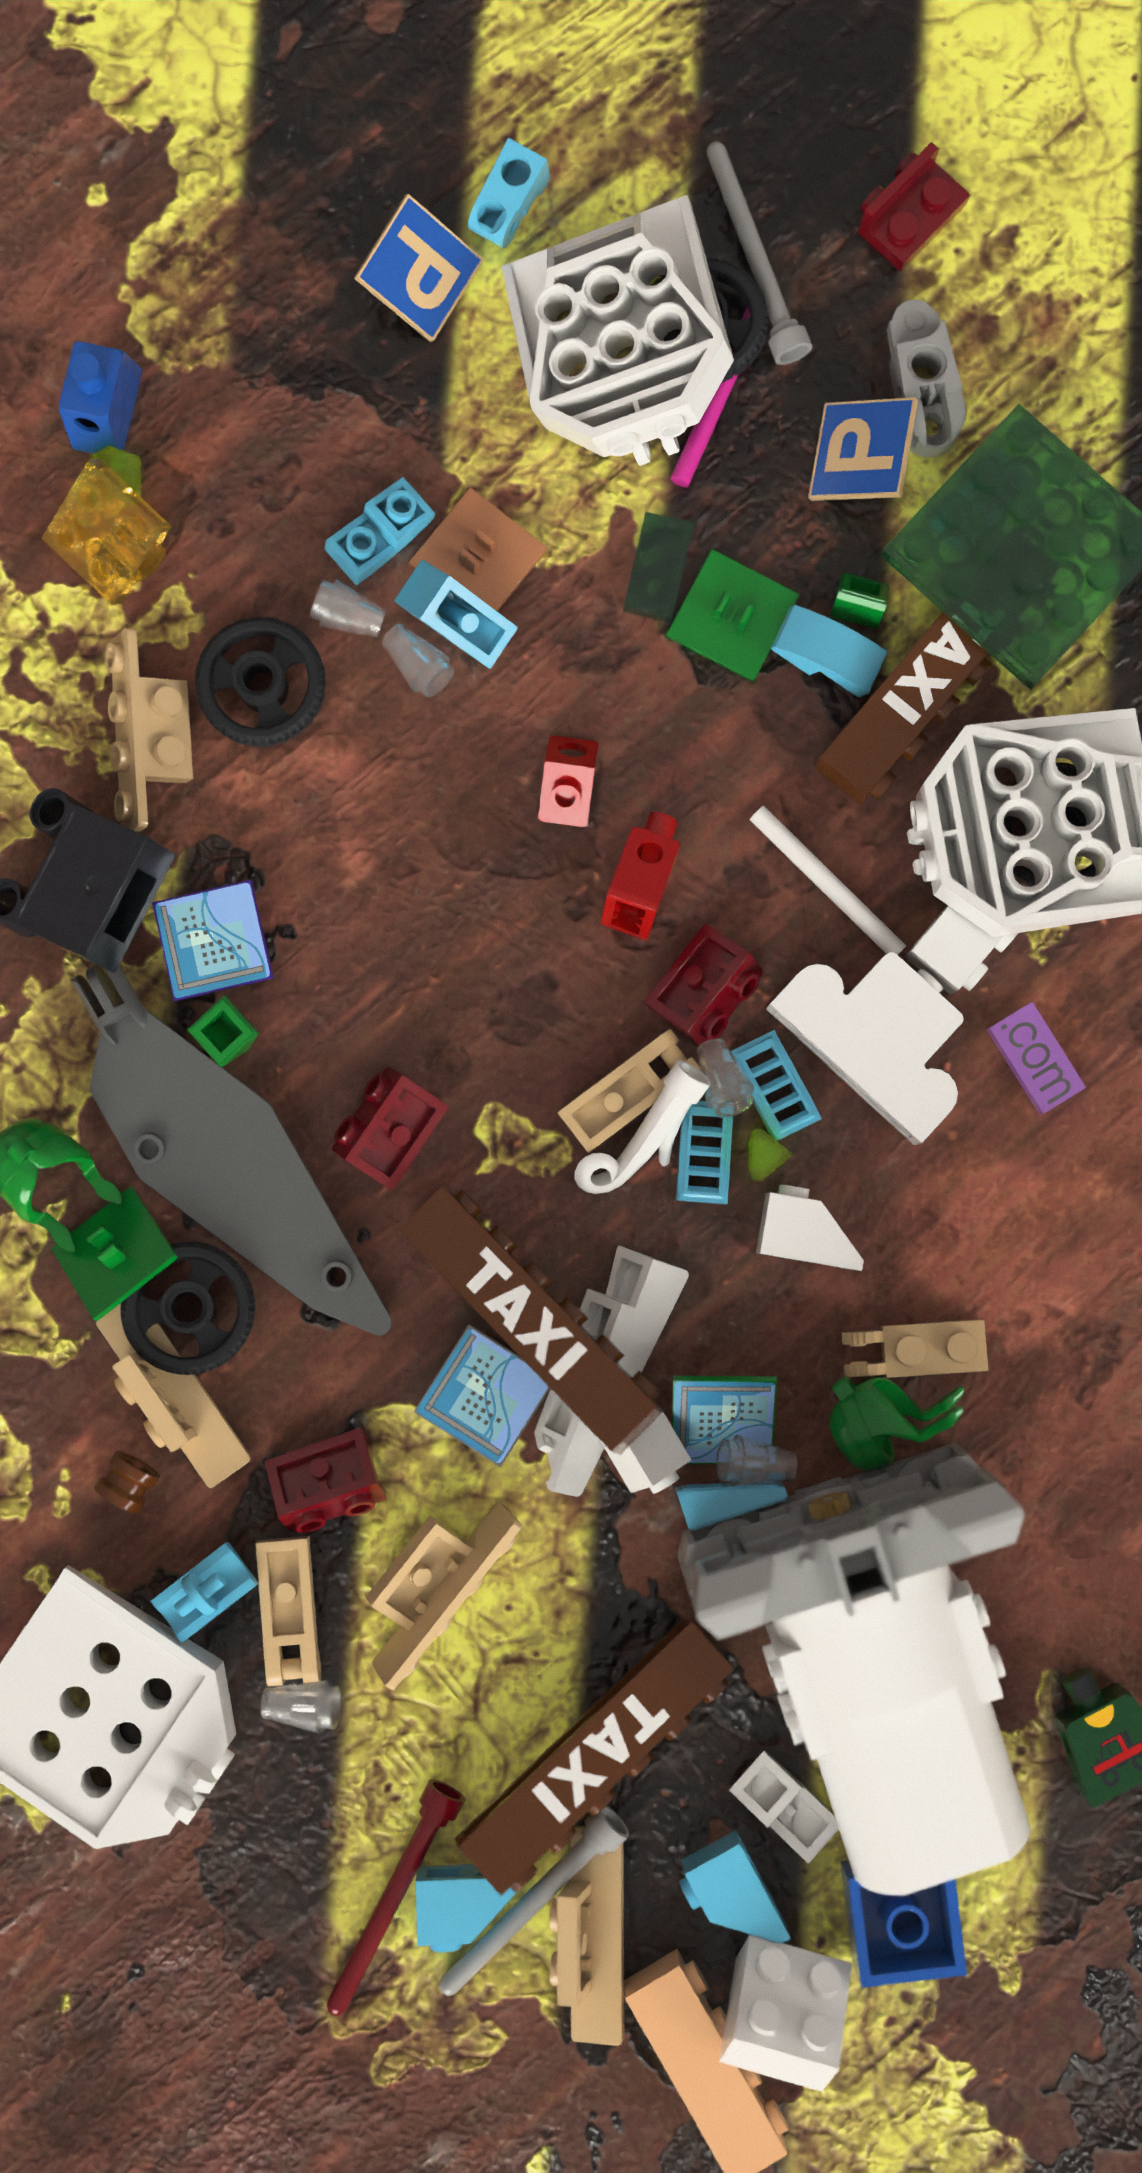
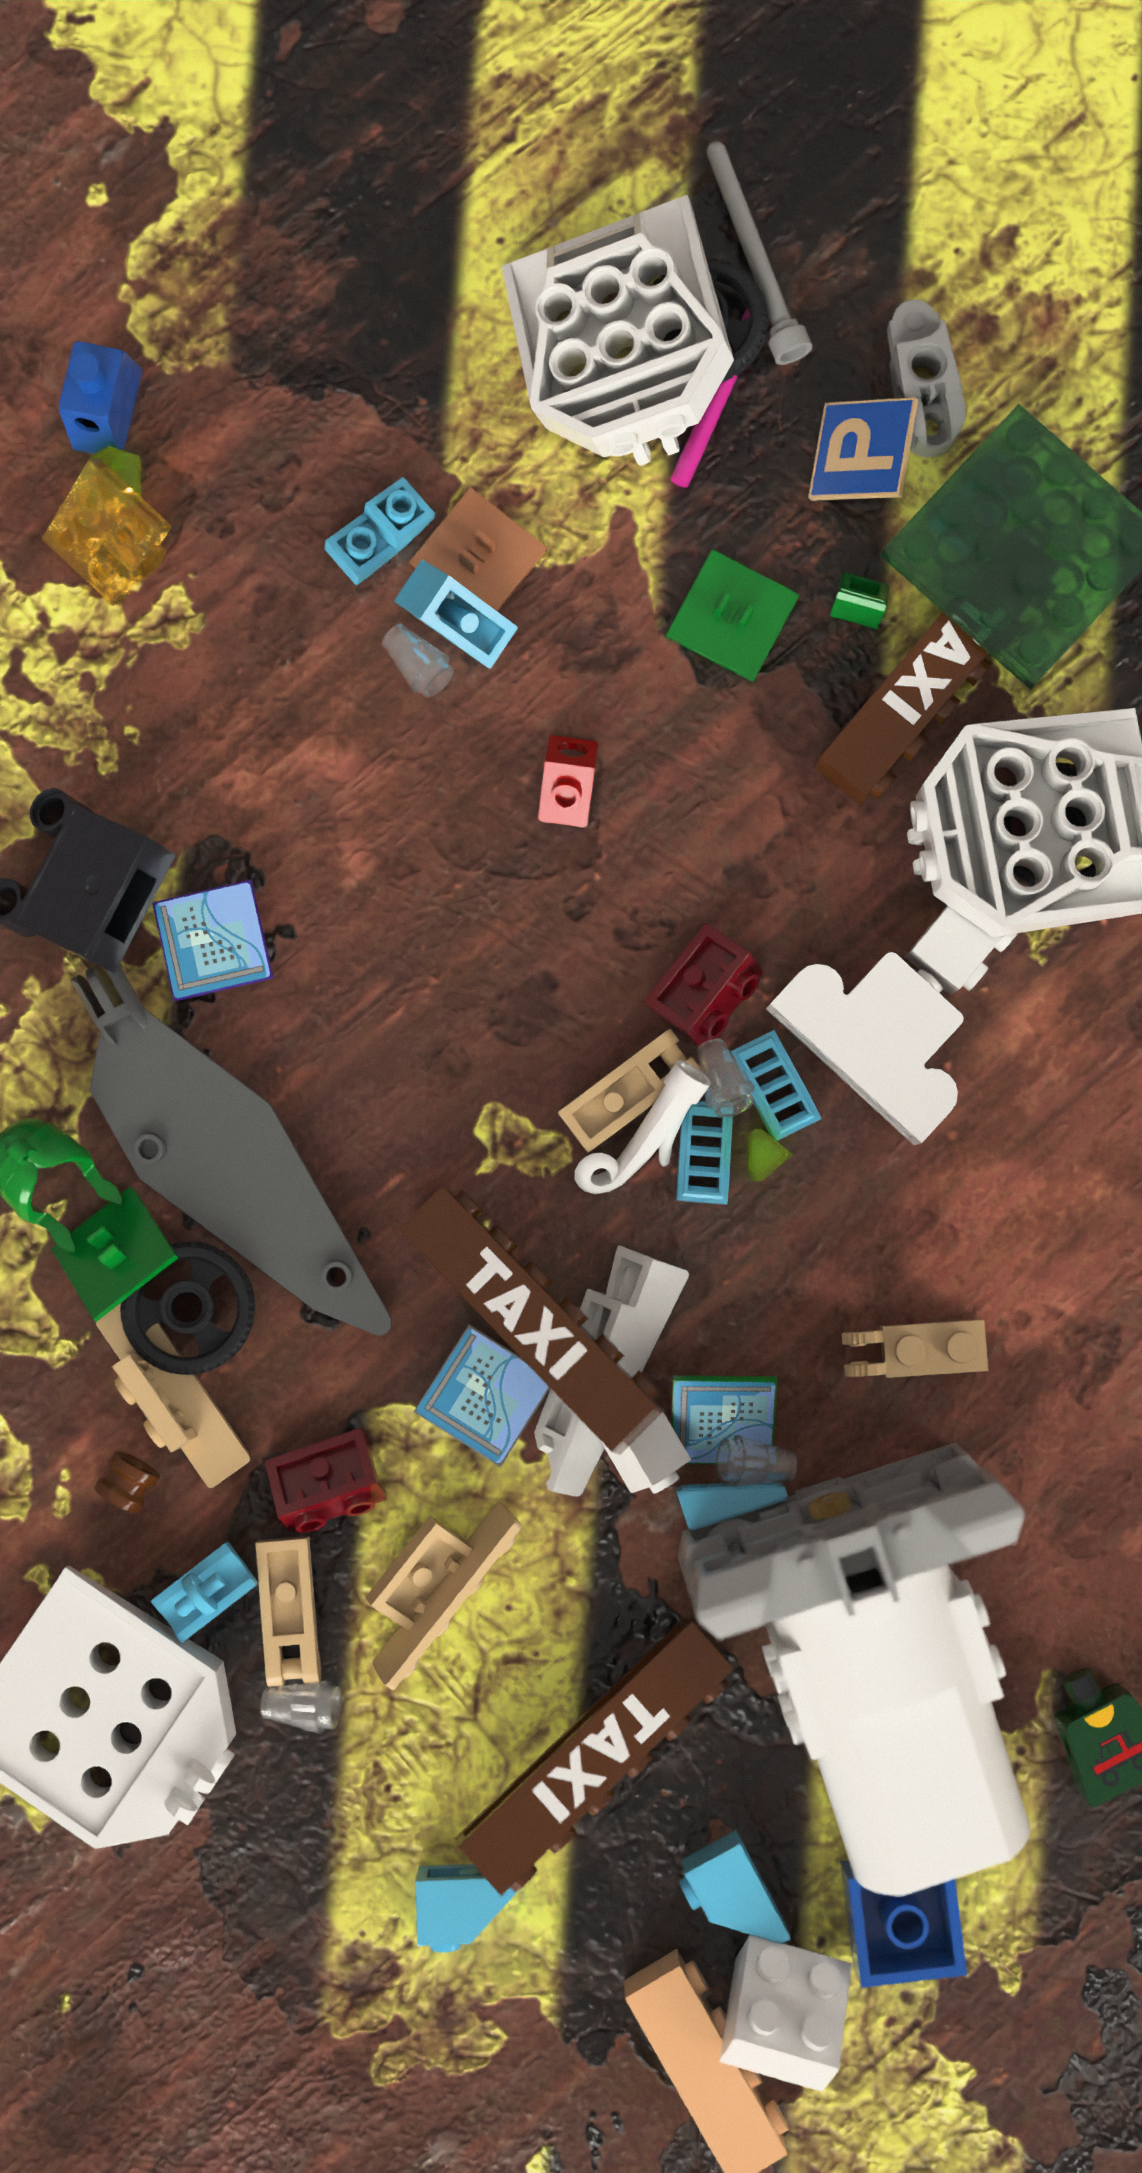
tan bracket [105,628,193,832] -> none
green slope [187,996,259,1067] -> none
black wheel [195,617,326,747] -> none
clear cone [309,579,387,638] -> none
dark red piece [327,1779,465,2016] -> none
dark red bracket [332,1066,449,1191] -> none
blue piece [354,194,484,342] -> none
light grey piece [439,1806,629,1996] -> none
medium azure leg [468,137,551,249] -> none
tan bracket [550,1826,624,2046] -> none
red torso [600,811,681,941] -> none
clear green tile [623,512,694,622] -> none
white slope [729,1750,839,1864] -> none
white bar [750,805,906,955] -> none
white slope [756,1184,864,1271] -> none
medium azure slope [771,605,888,698] -> none
green hair [829,1375,964,1471] -> none
dark red bracket [858,142,971,272] -> none
medium lavender tile [986,1002,1086,1115] -> none

